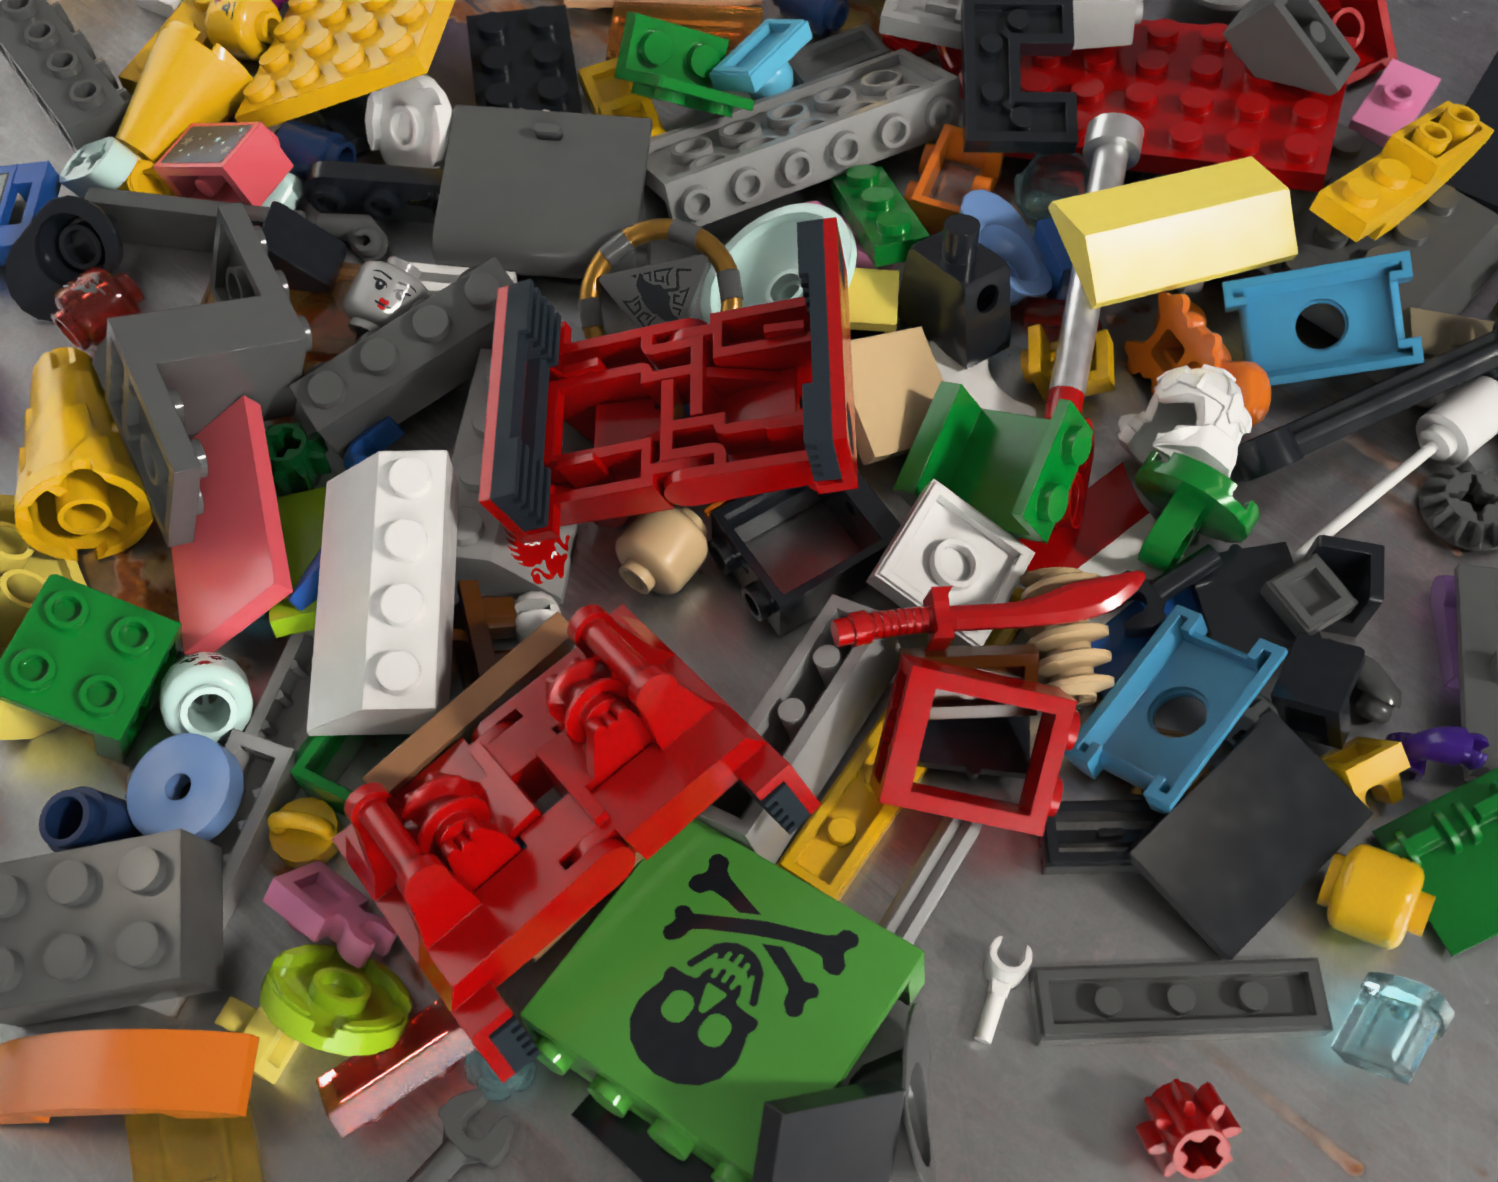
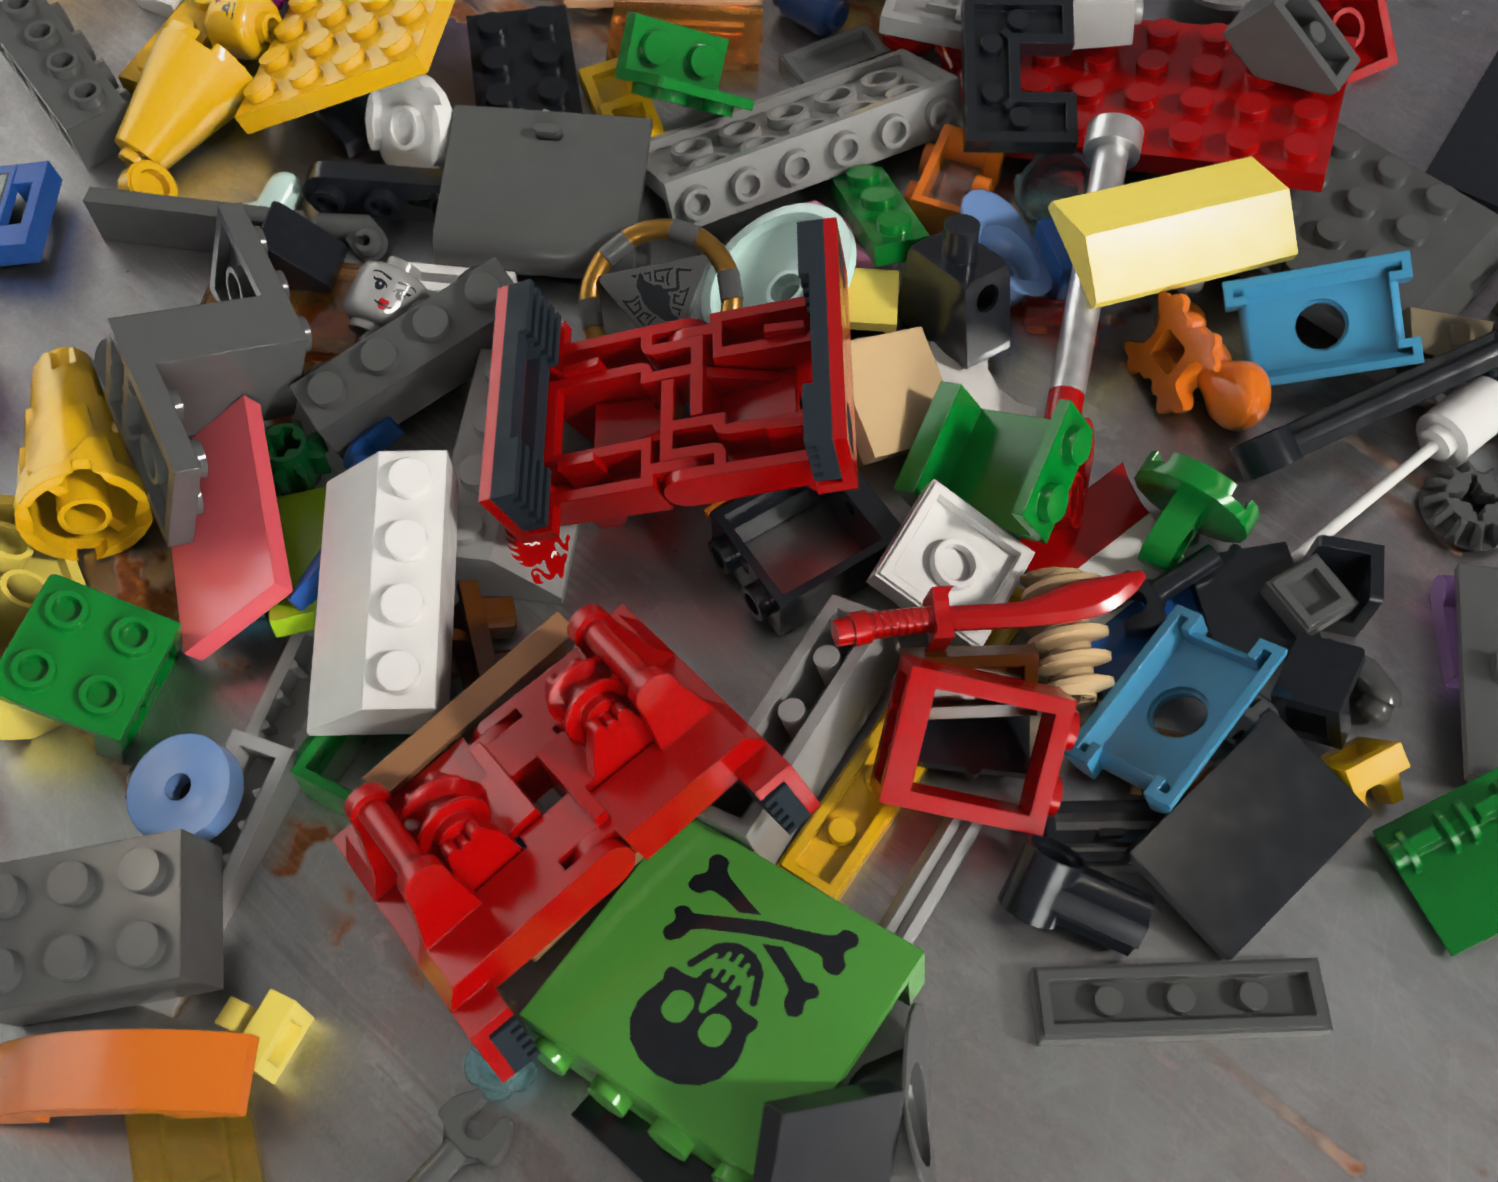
black piece [5,195,123,322] -> none
dark blue brick [39,787,144,852] -> none
clear red head [51,267,145,351] -> none
light aqua beam [59,137,137,198] -> none
coral brick [153,122,294,206] -> none
light aqua head [159,652,254,745] -> none
lime tile [259,944,412,1056] -> none
bright pink plate [263,860,397,969] -> none
yellow tile [267,797,343,869] -> none
dark blue brick [274,120,356,180] -> none
clear red plate [315,998,476,1138] -> none
white hinge [514,591,561,642] -> none
tan head [615,504,709,595] -> none
medium azure tile [709,19,813,100] -> none
white hand [973,935,1033,1045] -> none
yellow bracket [1020,324,1115,404] -> none
white helmet [1118,364,1252,478] -> none
red gear [1135,1078,1241,1180] -> none
yellow slope [1309,101,1494,243] -> none
yellow head [1317,843,1436,950] -> none
clear light blue tile [1331,972,1455,1086] -> none
bright pink plate [1348,58,1441,148] -> none
dark purple arm [1386,726,1490,782] -> none
none -> black piece [997,834,1155,956]

